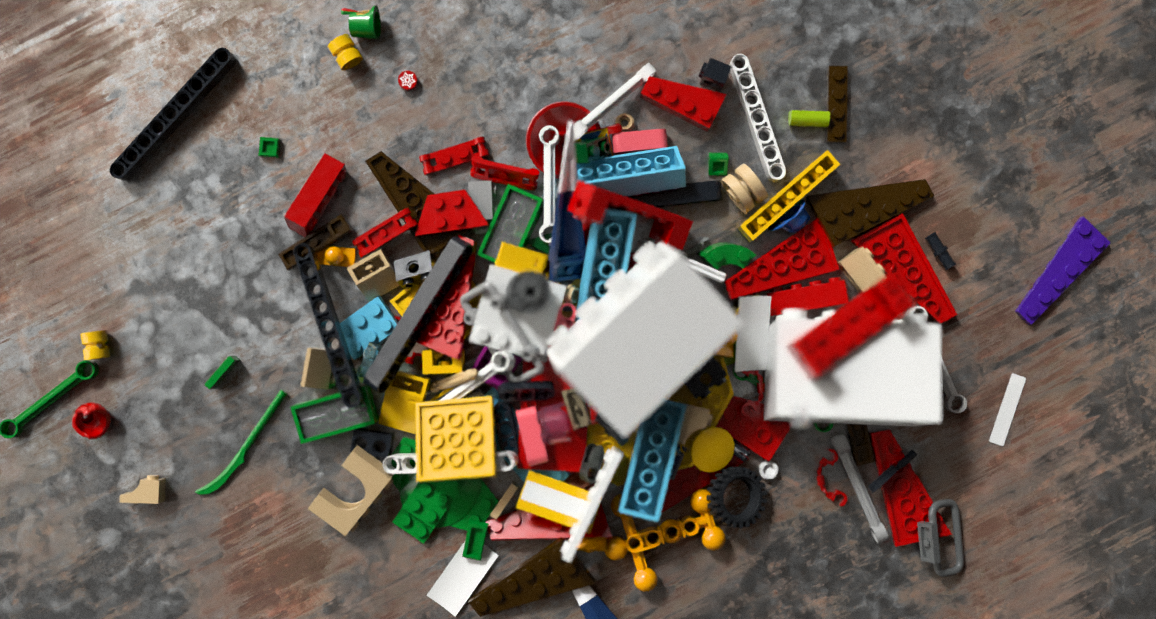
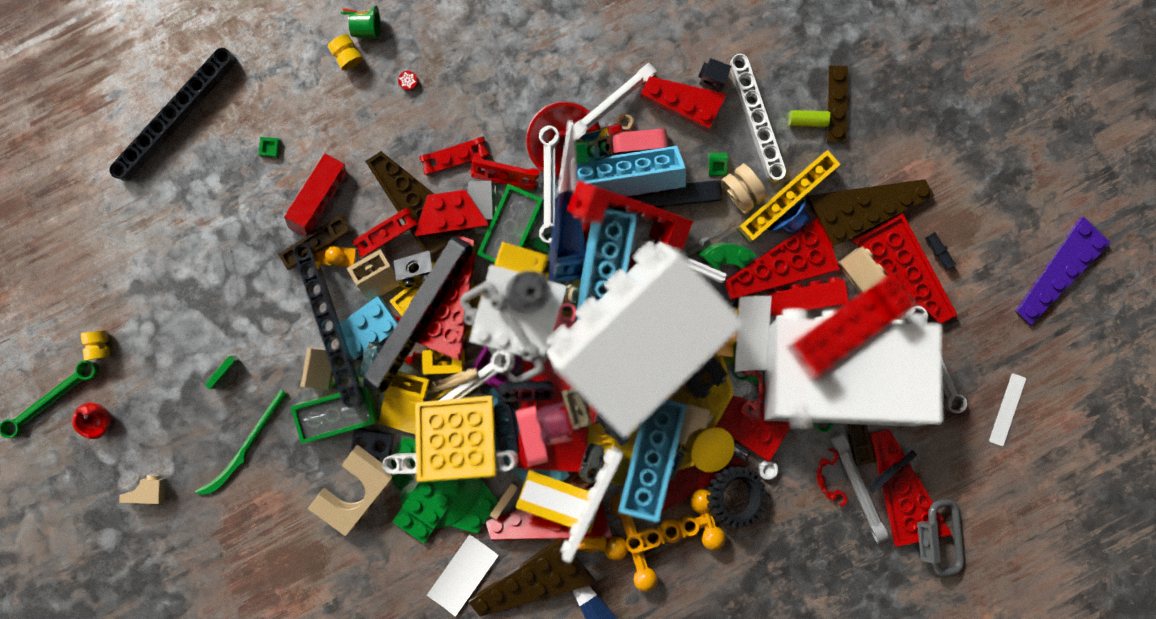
green tile [462,520,488,561] -> none

